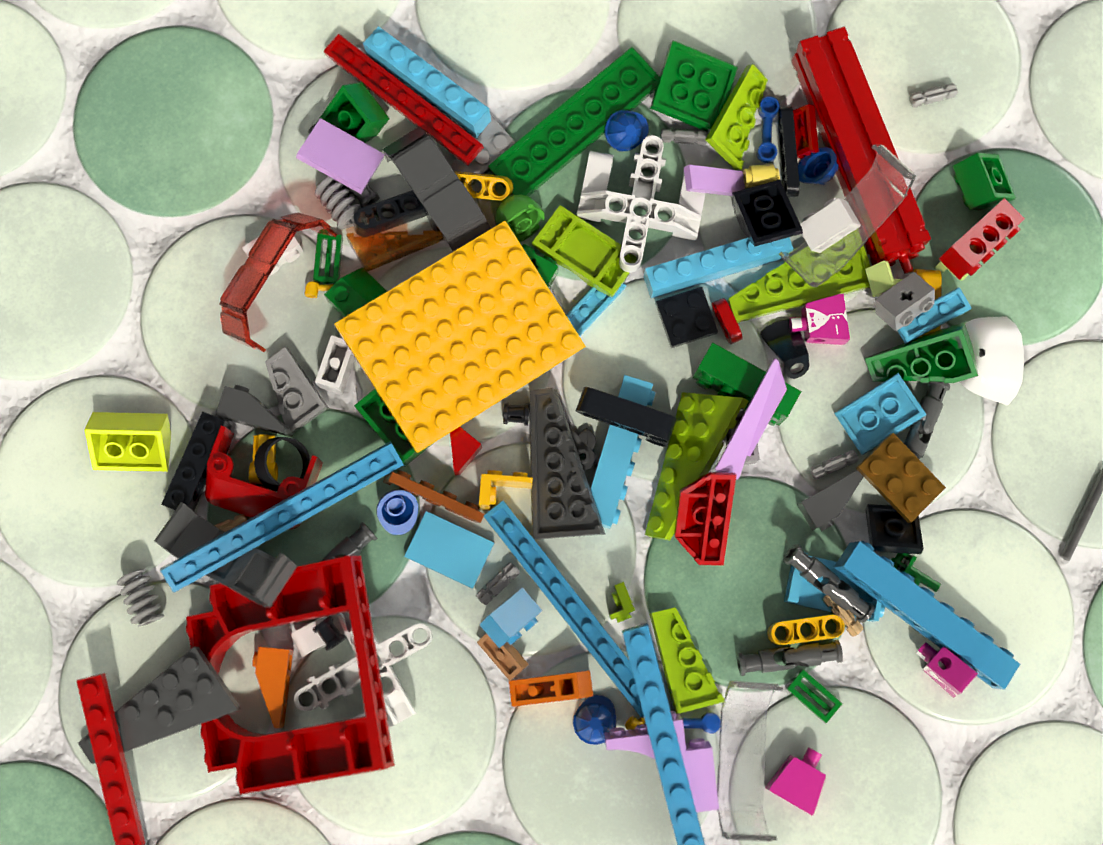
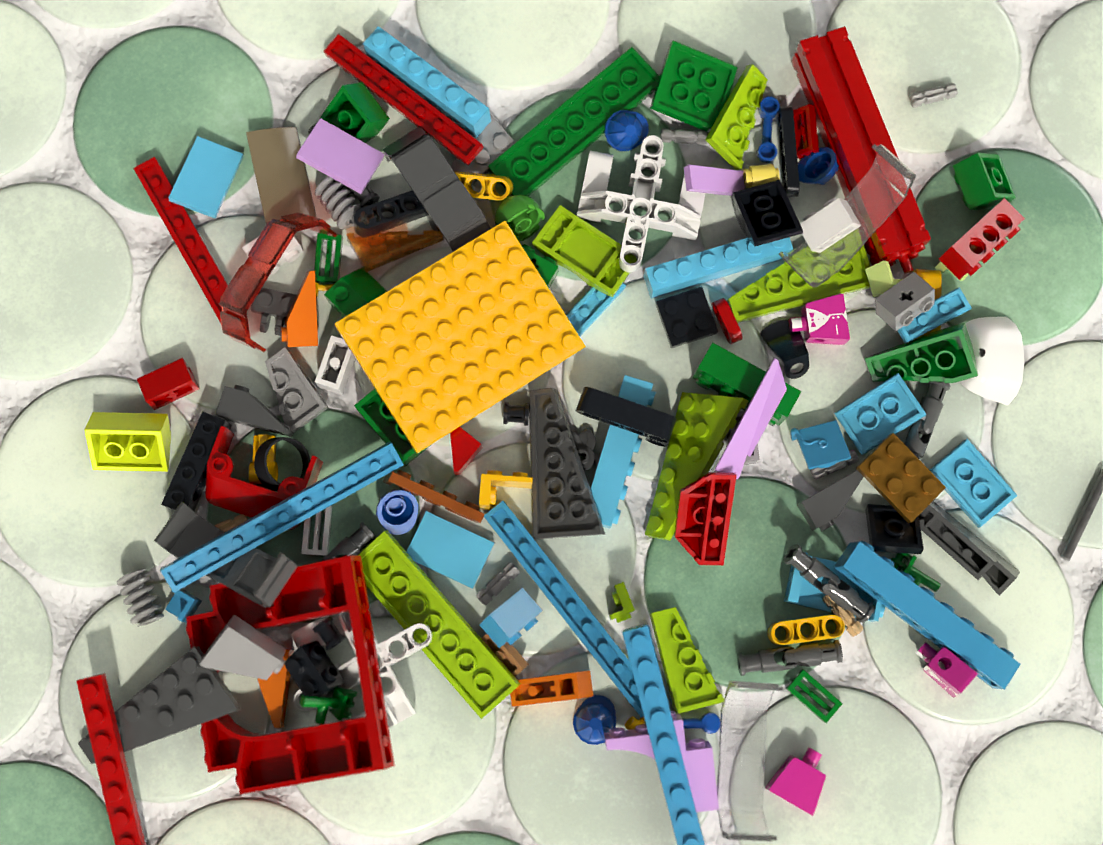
none -> red plate [133,156,249,333]
none -> red hinge [137,357,199,410]
none -> dark azure panel [165,589,202,623]
none -> medium azure tile [168,136,243,219]
none -> light grey slope [199,615,286,680]
none -> dark tan slope [246,127,316,229]
none -> dark grey hinge [250,287,296,336]
none -> orange slope [281,271,318,347]
none -> black bracket [284,640,345,697]
none -> green arm [300,687,358,724]
none -> white tile [301,506,333,556]
none -> lime plate [358,530,520,719]
none -> dark azure hat [790,420,851,470]
none -> dark grey wedge [919,501,1020,596]
none -> medium azure tile [929,438,1017,528]

